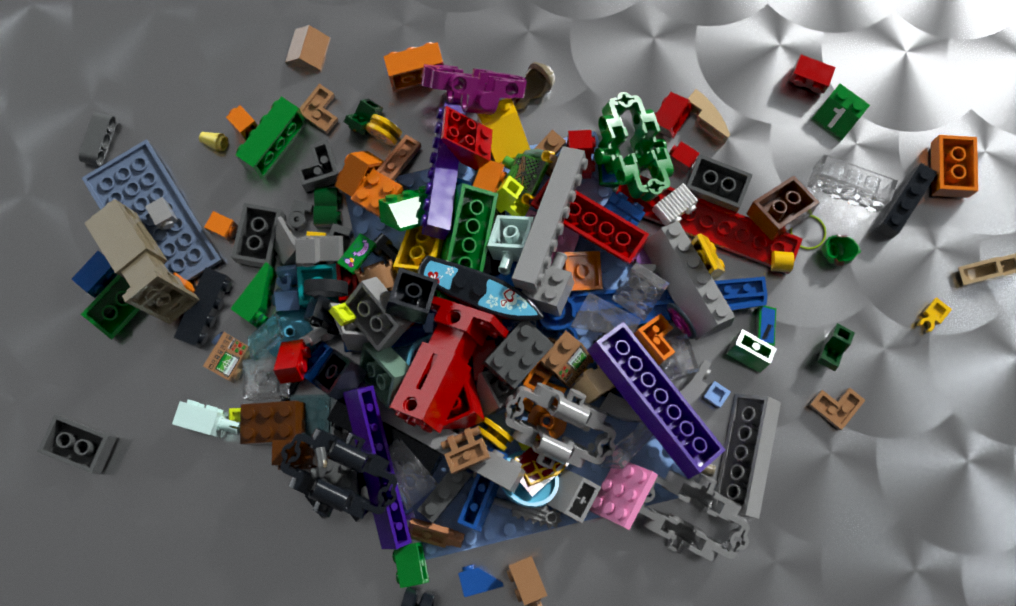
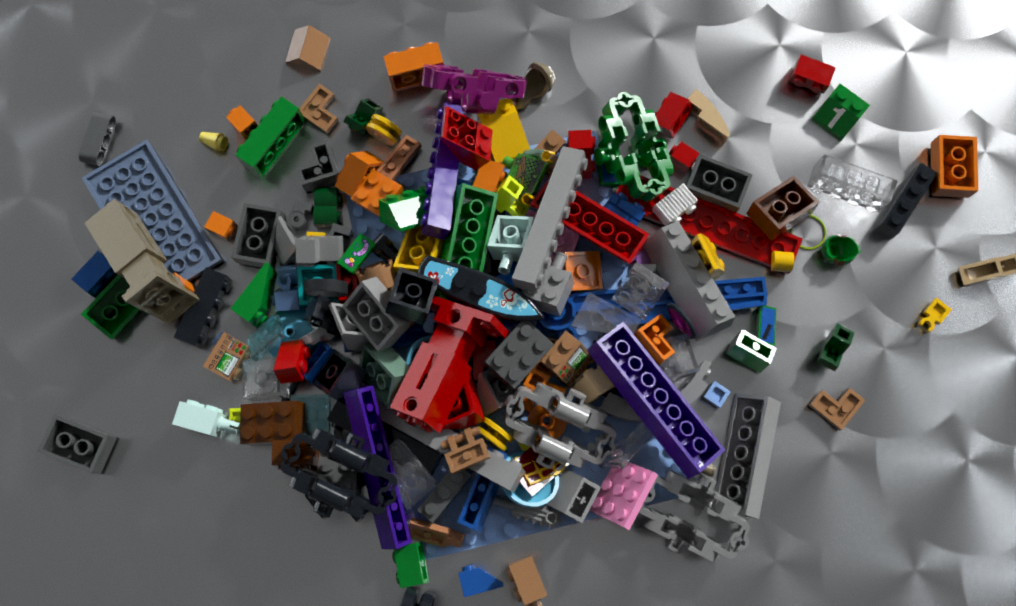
light grey brick [145,197,178,230] -> none
dark grey arm [311,447,328,479] -> none
neon yellow tile [329,303,357,326] -> none

